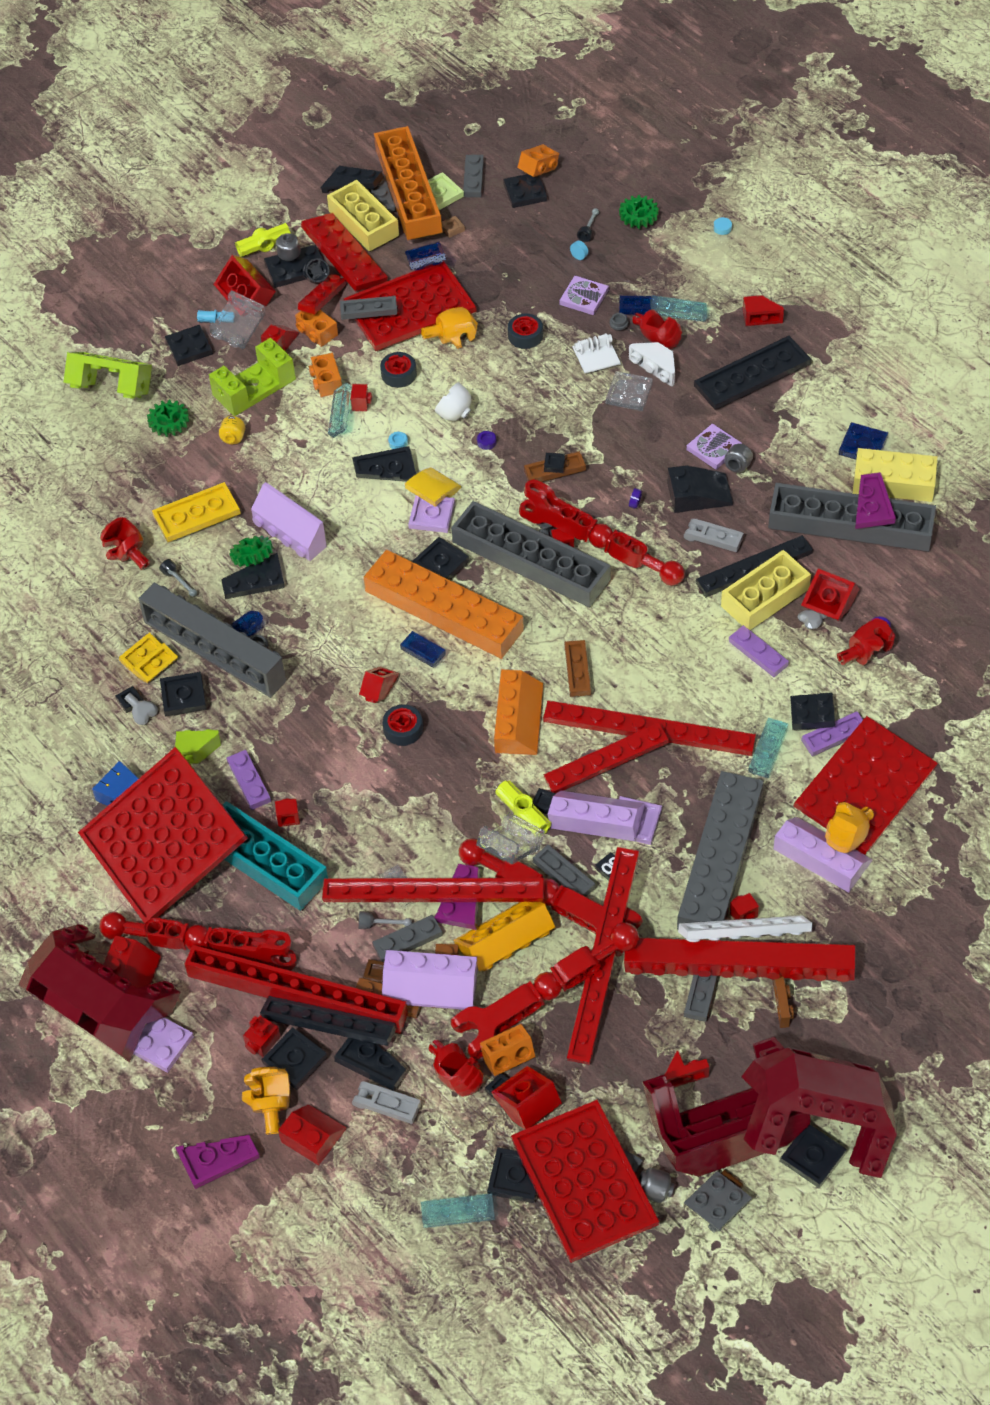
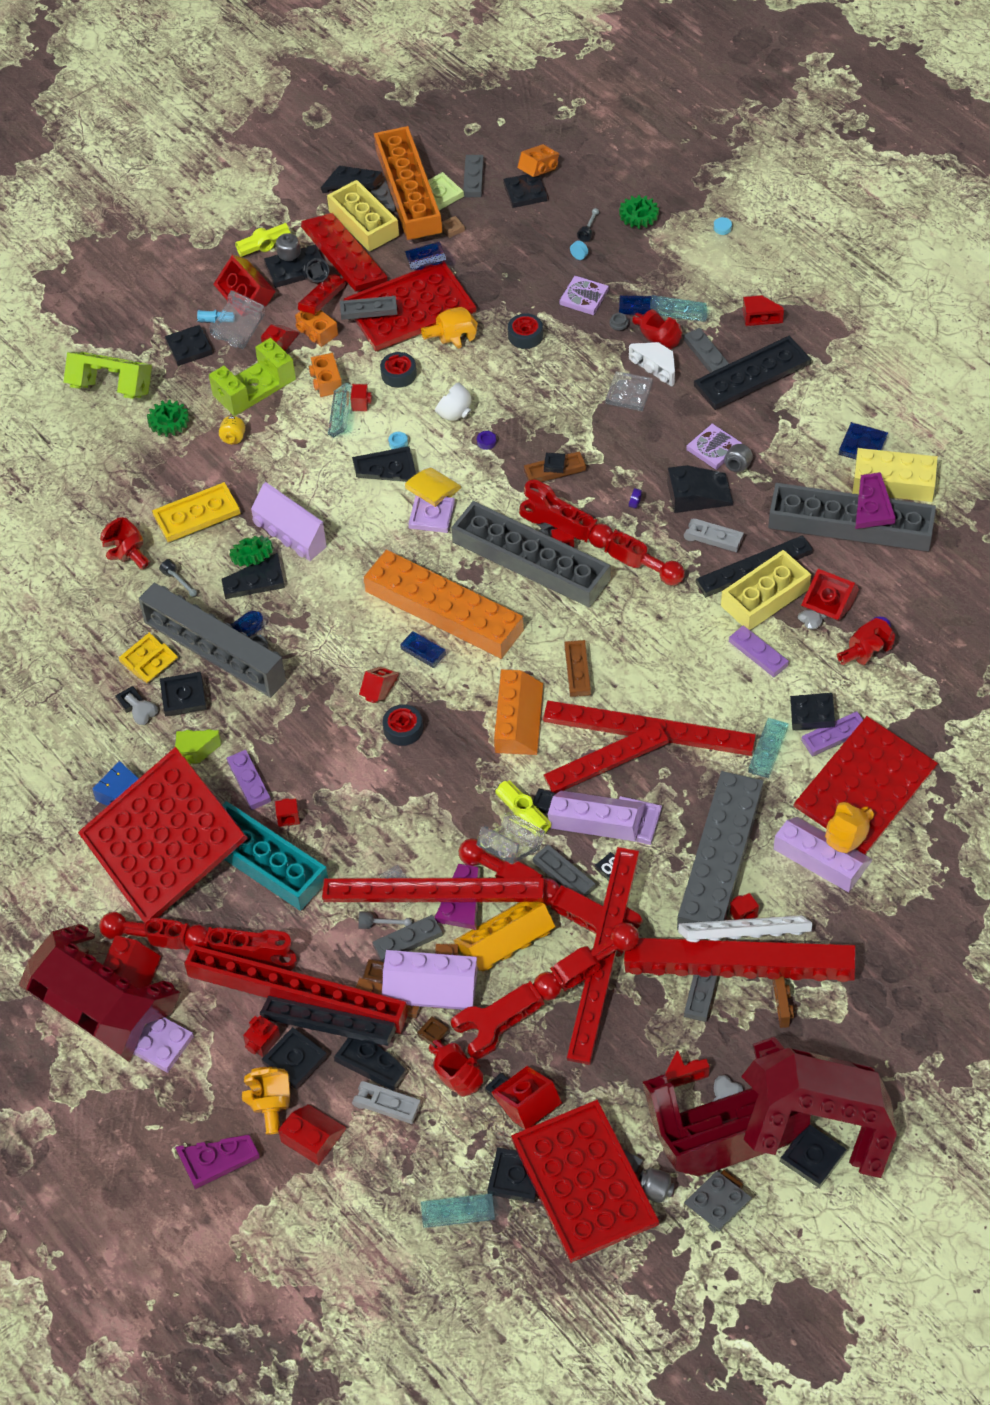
black plate [412,537,469,580] -> none
orange brick [480,1024,536,1076] -> none
white hinge [572,333,621,373] -> none
none -> reddish brown tile [417,1016,450,1048]
none -> dark grey plate [683,328,729,373]
none -> light grey rock [712,1075,743,1102]

